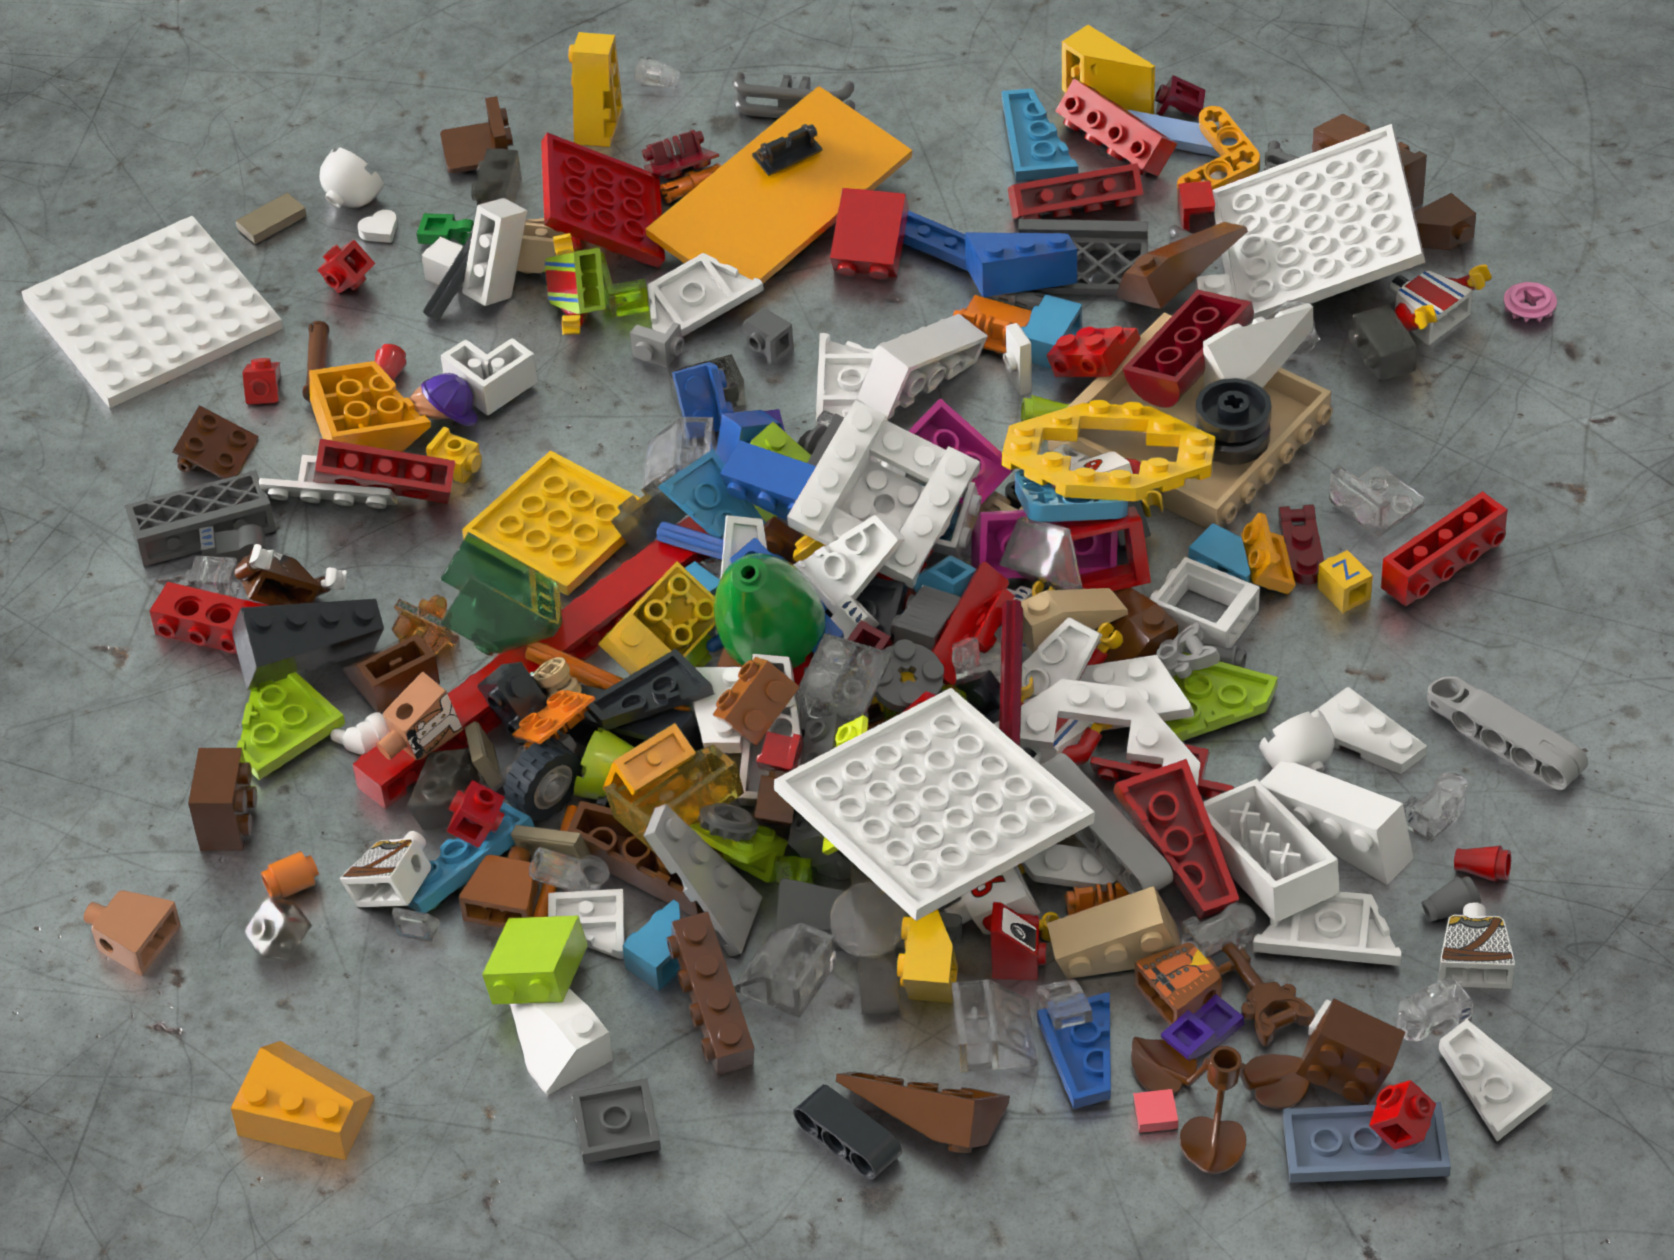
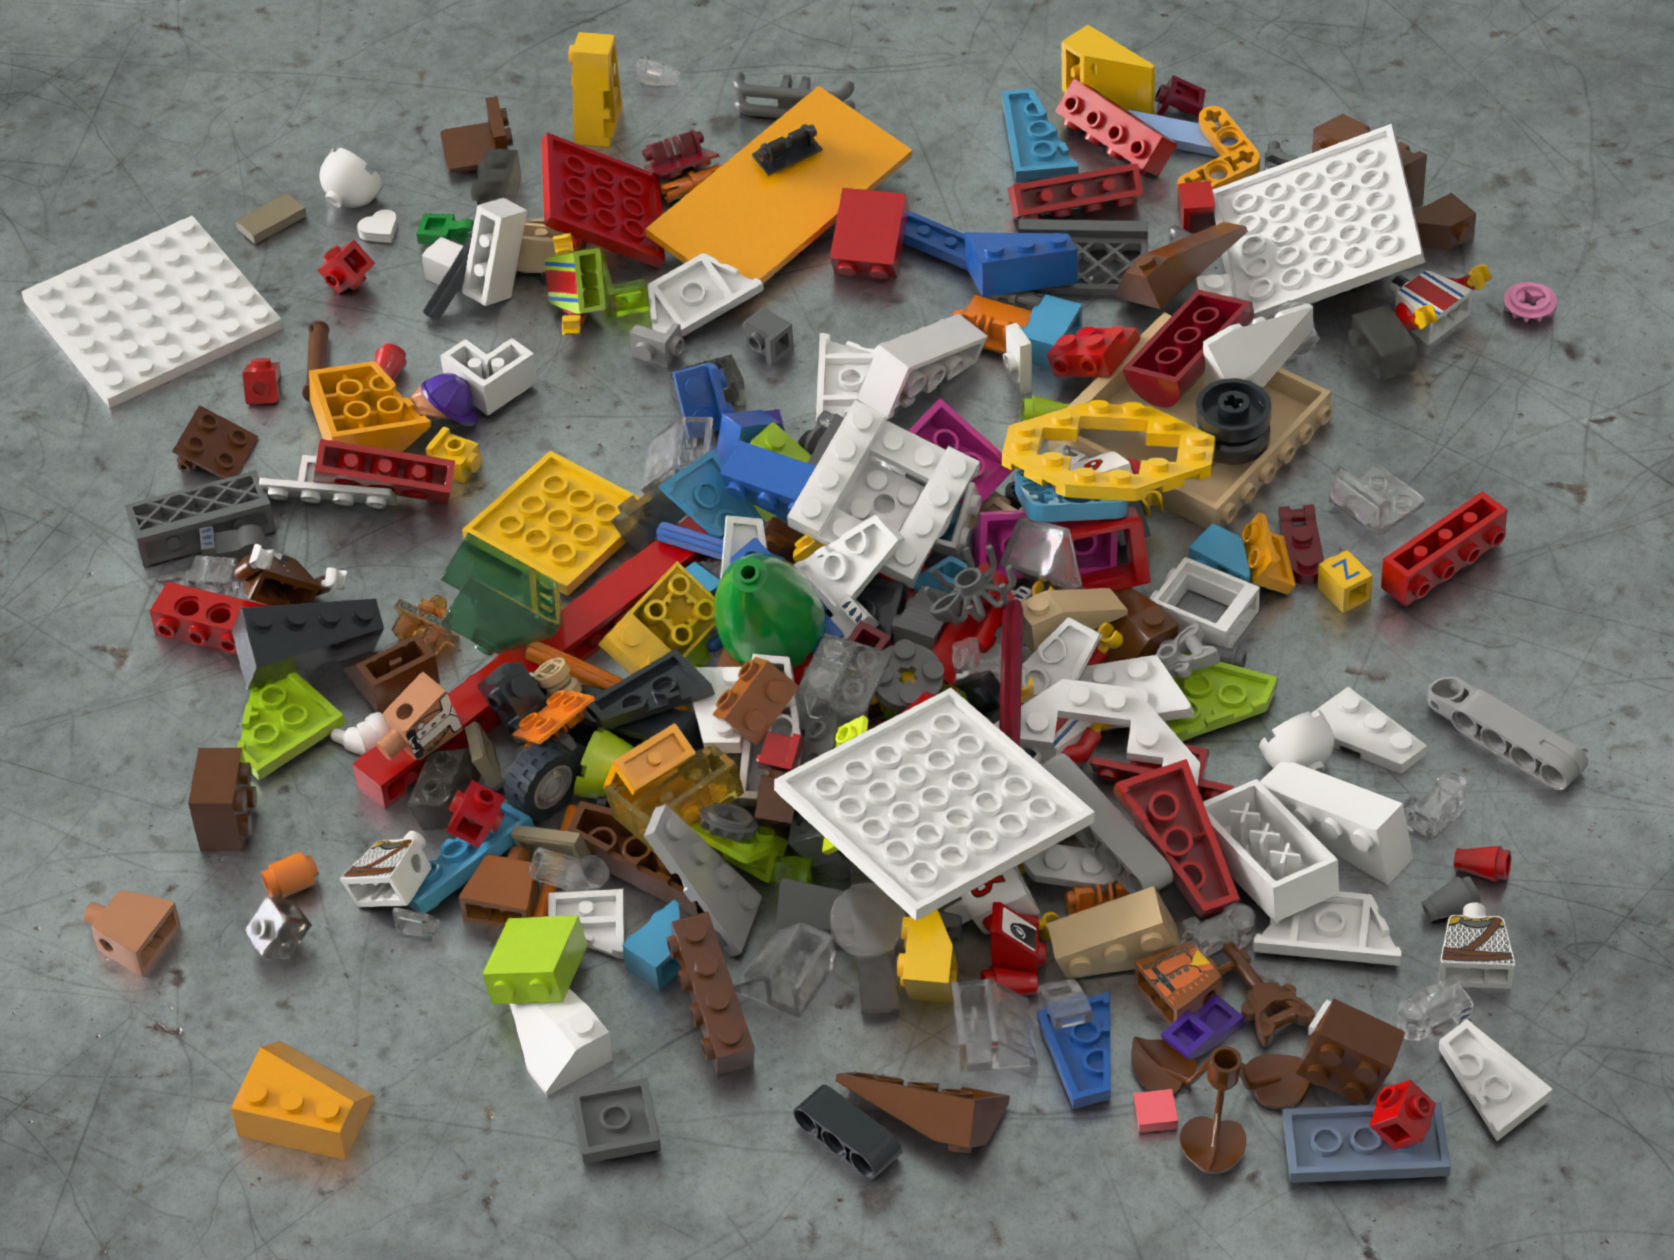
none -> dark grey animal [923,545,1017,625]
none -> red cone [980,966,1038,1004]

